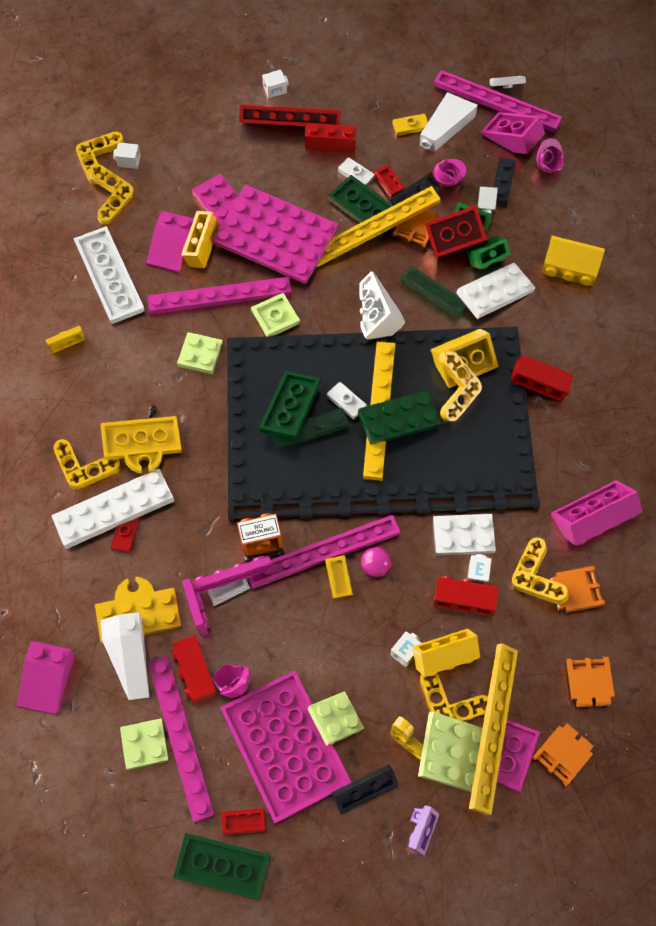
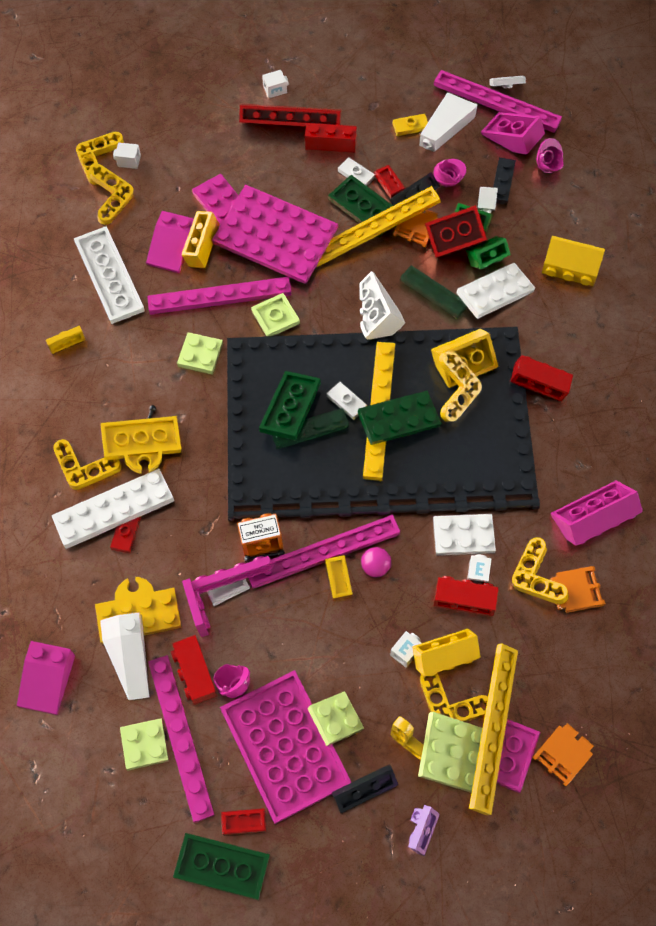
orange plate [566,657,615,707] -> none

